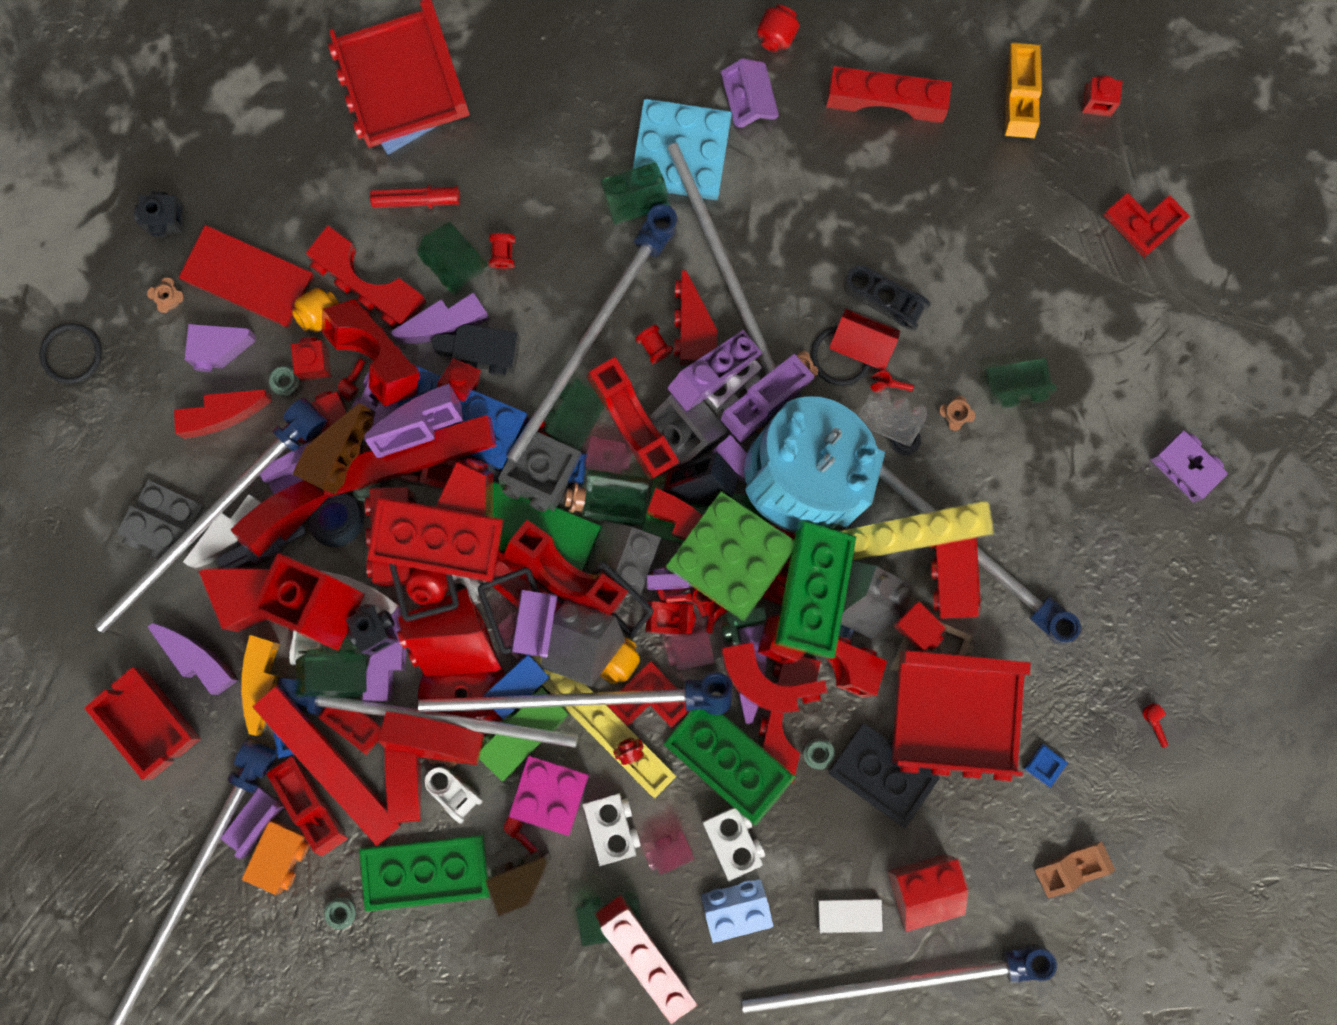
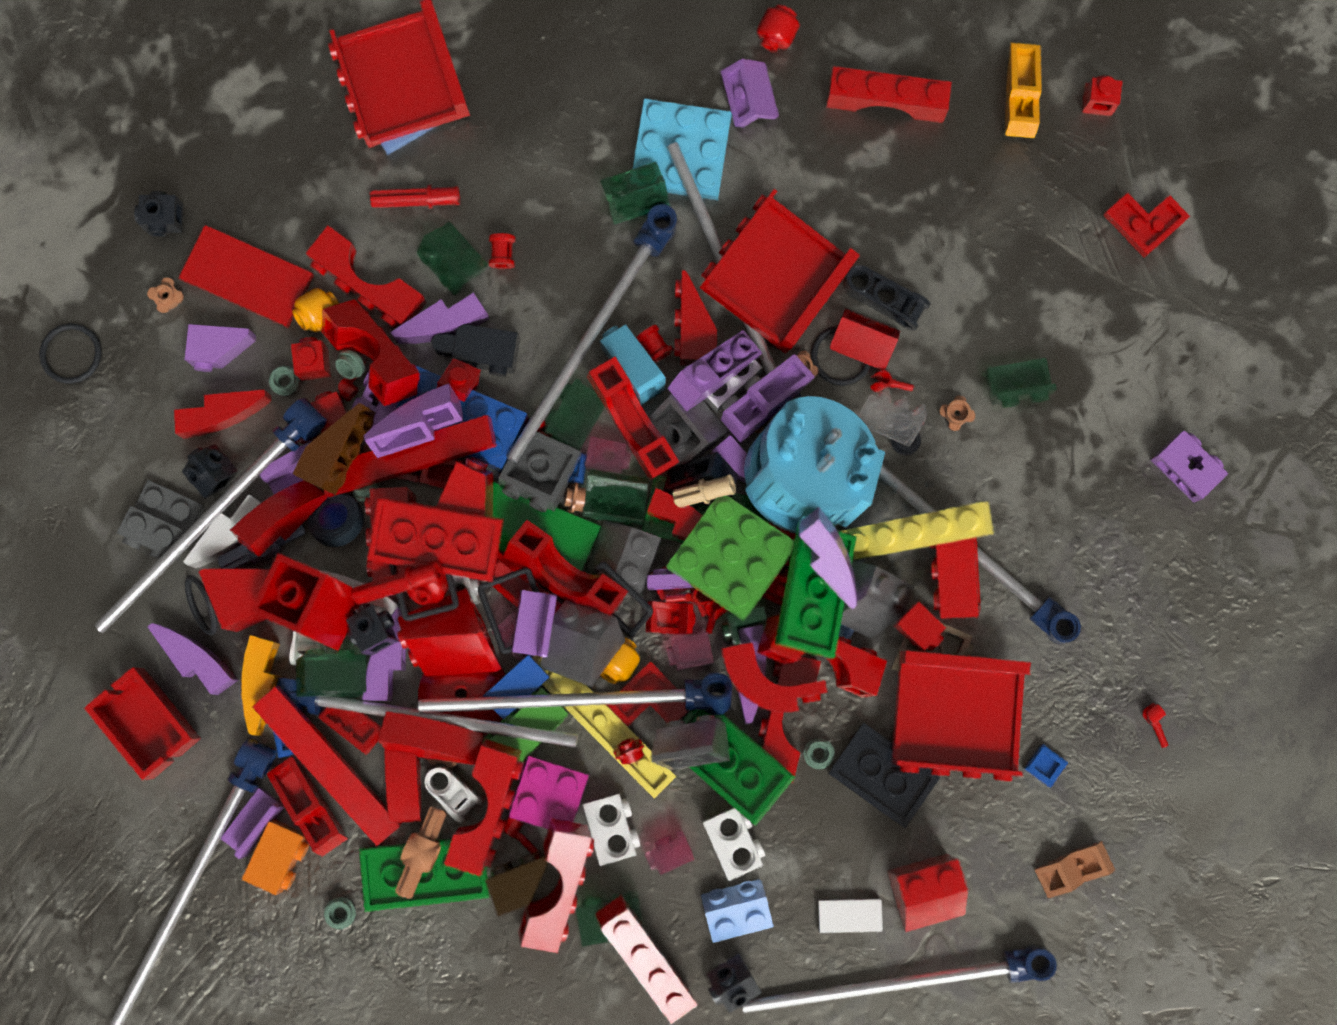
none -> black brick [182,444,238,499]
none -> black piece [185,575,218,635]
none -> sand green plate [335,350,365,379]
none -> red axle [352,562,443,604]
none -> nougat axle [395,807,446,899]
none -> red arch [444,739,524,876]
none -> arch [518,818,594,953]
none -> medium azure slope [600,324,666,405]
none -> flat silver slope [651,715,730,770]
none -> tan axle [673,474,736,507]
none -> red panel [699,189,860,354]
none -> black brick [706,954,762,1013]
none -> slope [799,507,857,609]

